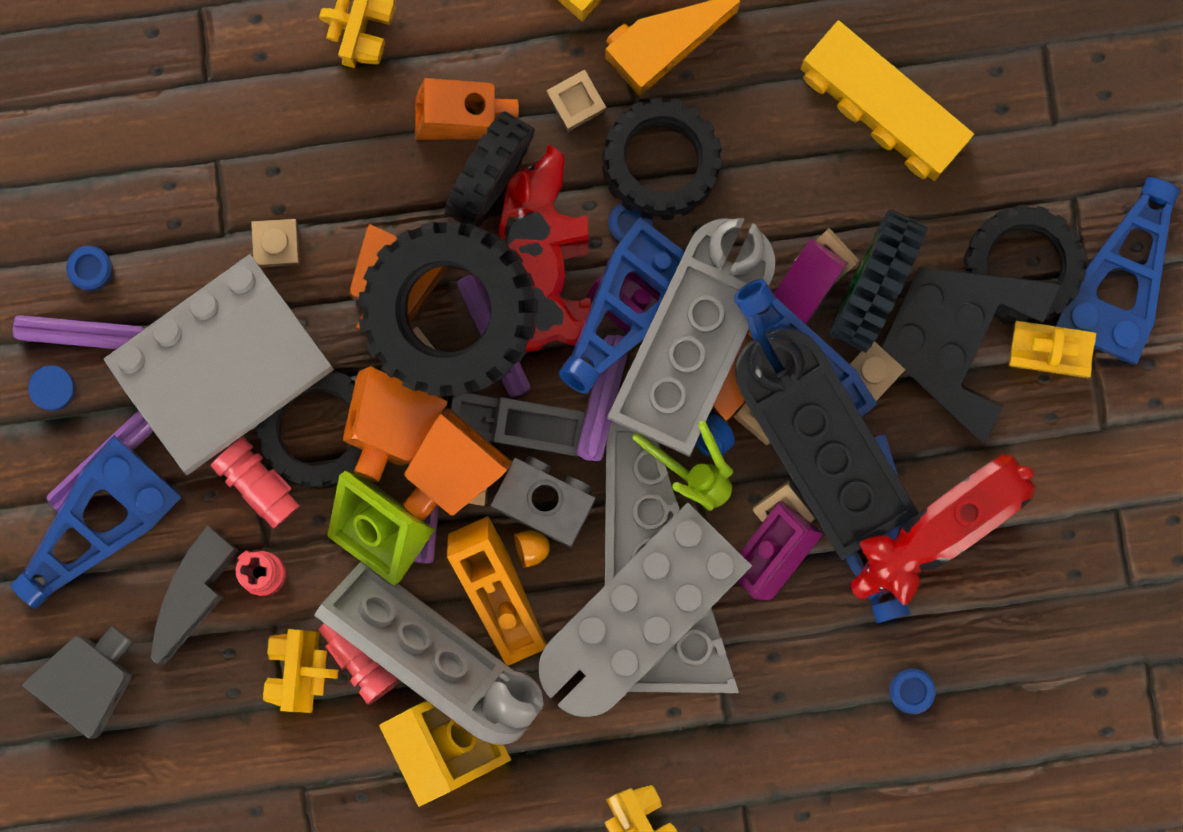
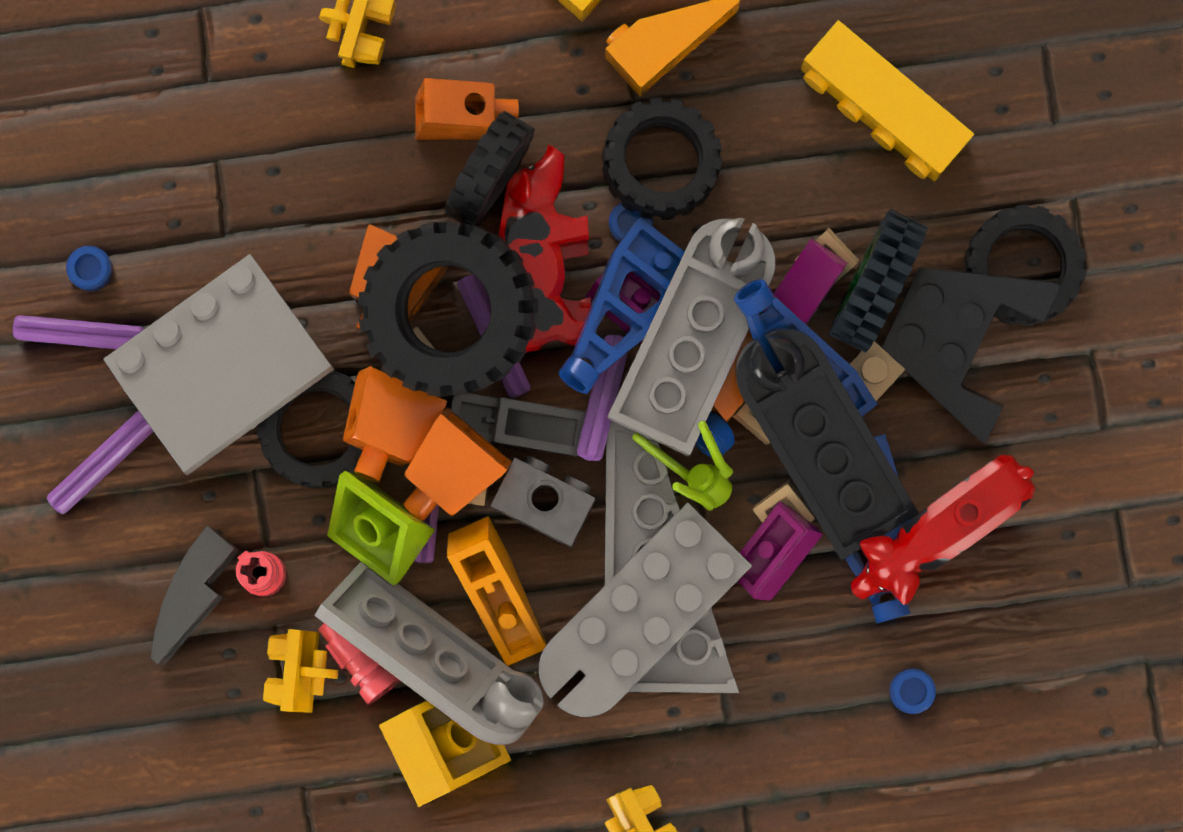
blue plate [10,435,181,609] -> none
dark grey torso [22,625,133,739] -> none
blue tile [28,365,76,411] -> none
coral axle [210,436,300,529] -> none
tan plate [251,219,300,268] -> none
light orange hinge [514,530,550,568] -> none
tan plate [546,70,606,132] -> none
yellow hips [1009,321,1097,378] -> none
blue plate [1054,177,1180,365] -> none

